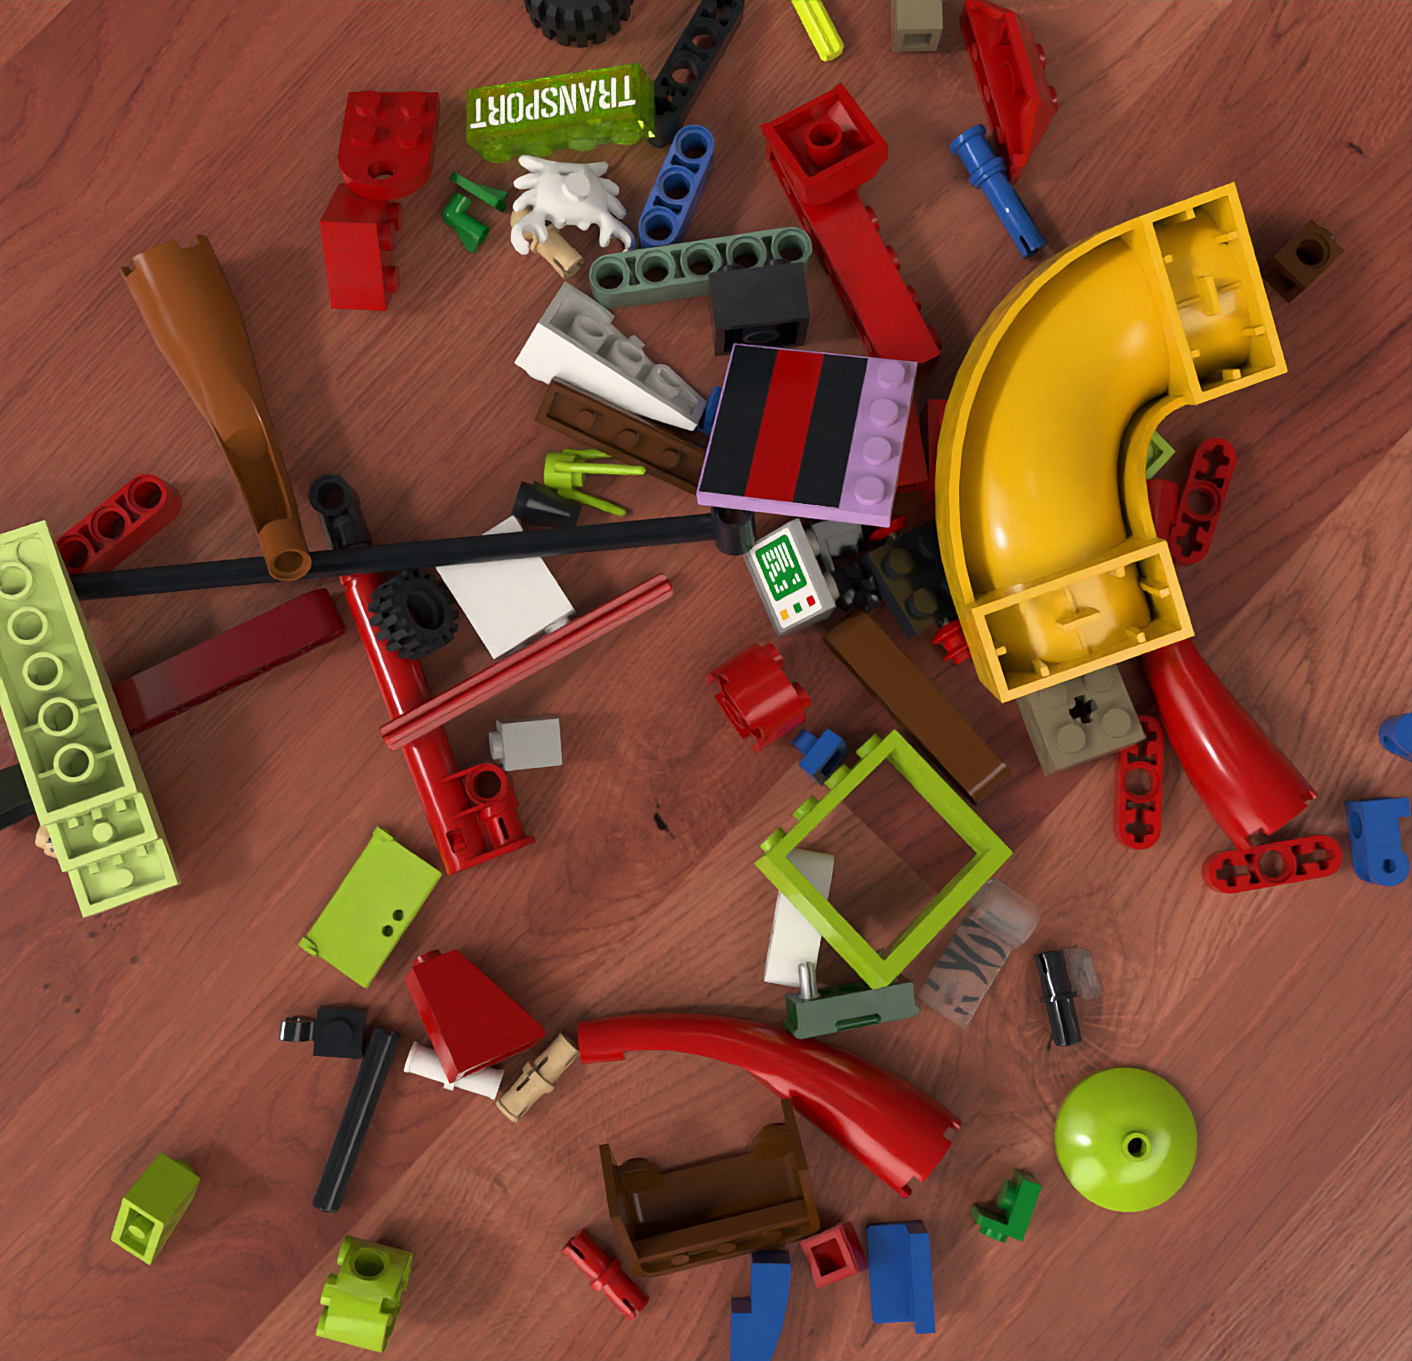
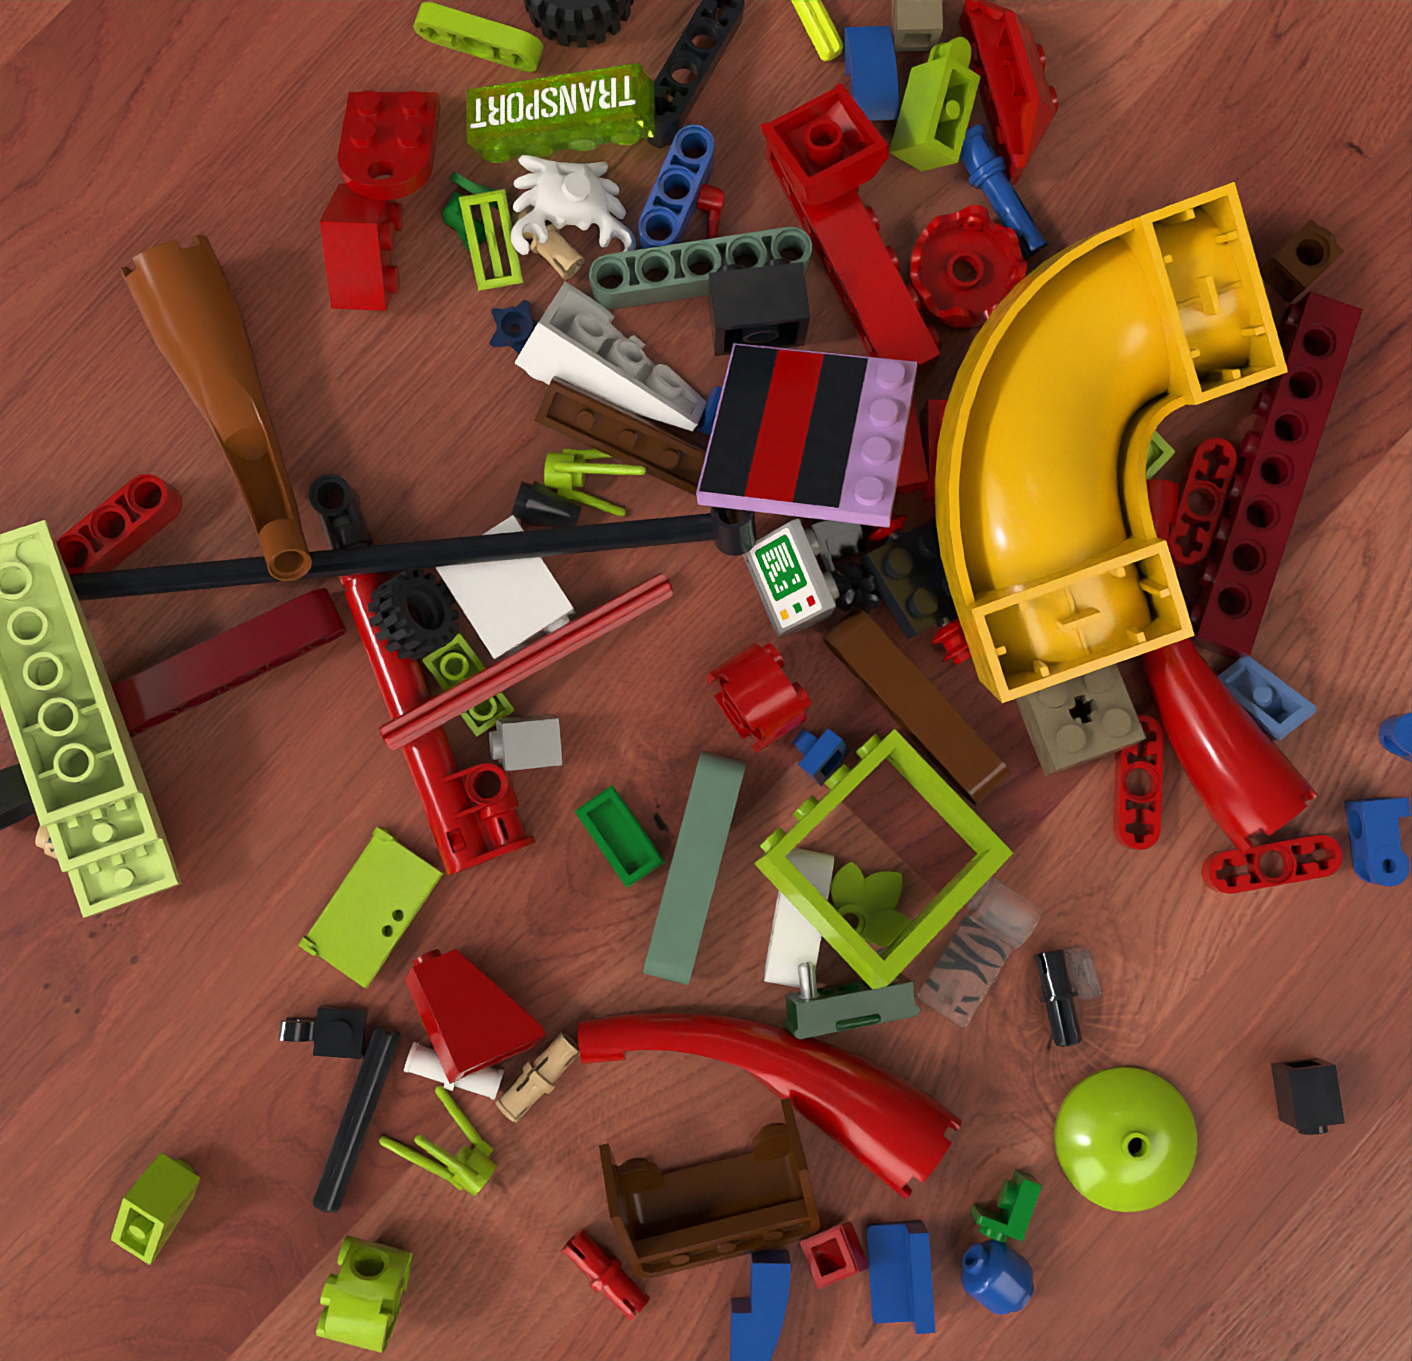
none -> lime plant [379,1086,498,1196]
none -> lime beam [413,2,544,72]
none -> lime slope [421,631,515,737]
none -> lime tile [459,189,523,291]
none -> dark blue plate [490,300,538,355]
none -> green tile [574,785,665,888]
none -> sand green beam [642,750,746,986]
none -> red hand [696,184,725,239]
none -> lime plate [830,862,912,947]
none -> blue slope [844,26,899,121]
none -> lime brick [889,37,981,172]
none -> red plate [908,205,1027,328]
none -> blue head [961,1239,1034,1315]
none -> dark red brick [1187,291,1363,660]
none -> medium blue slope [1218,656,1317,740]
none -> black brick [1271,1058,1345,1135]

